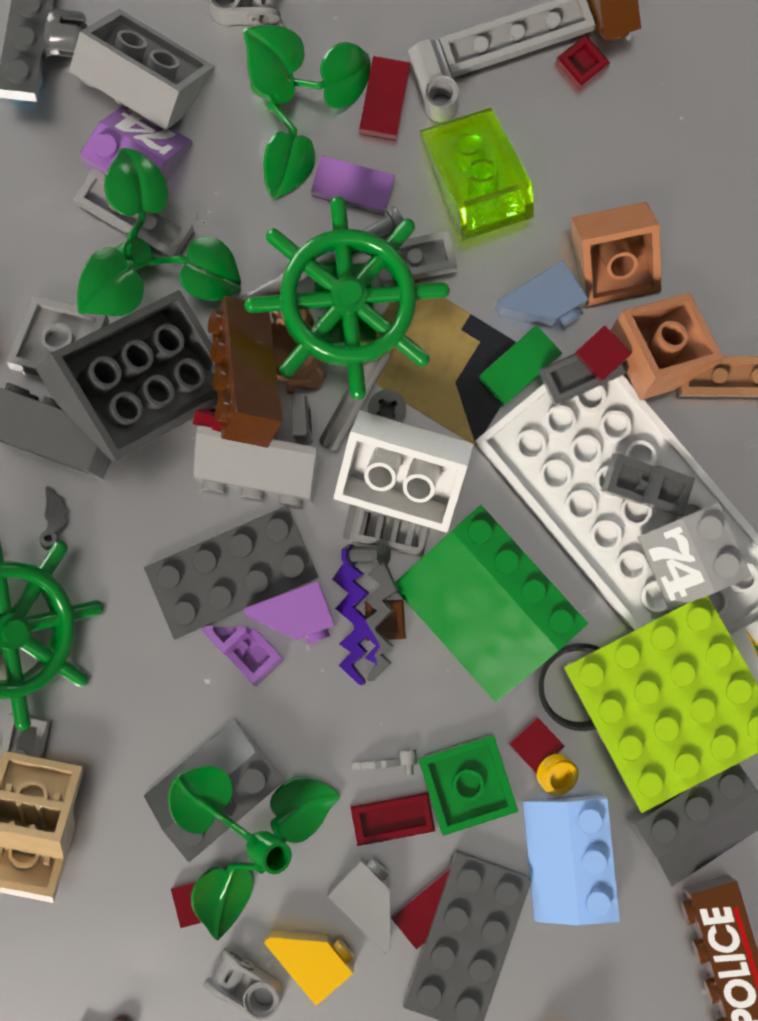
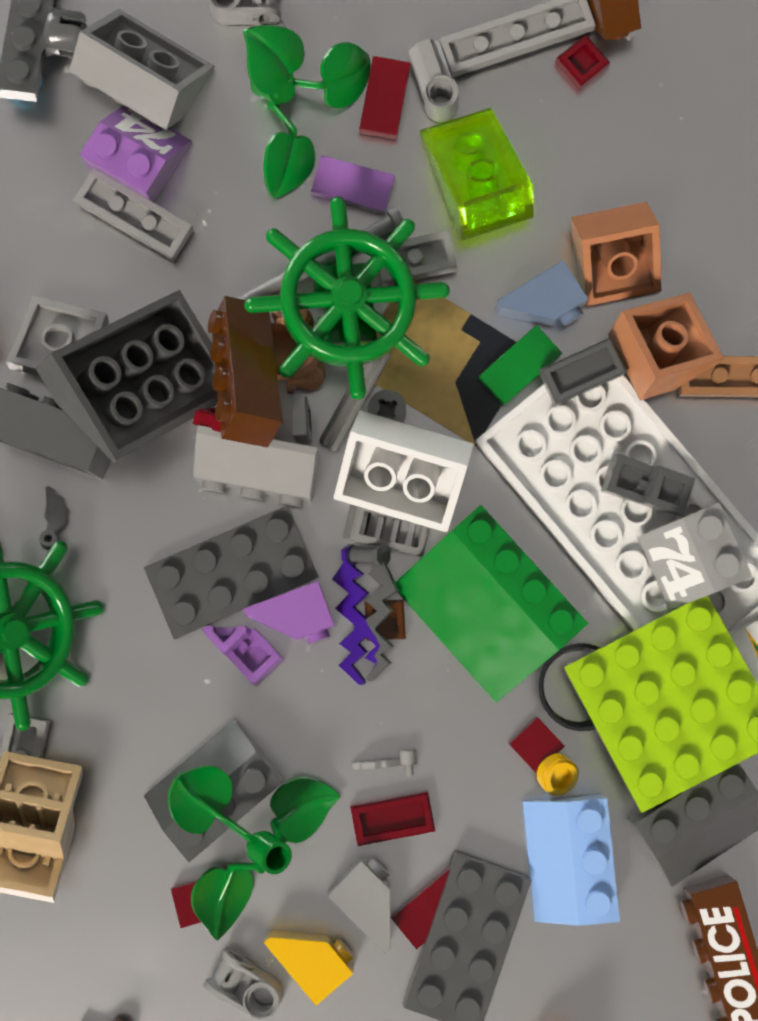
green plant [77,148,241,317] -> none
green plate [418,734,519,836] -> none
dark red tile [574,325,632,382] -> none

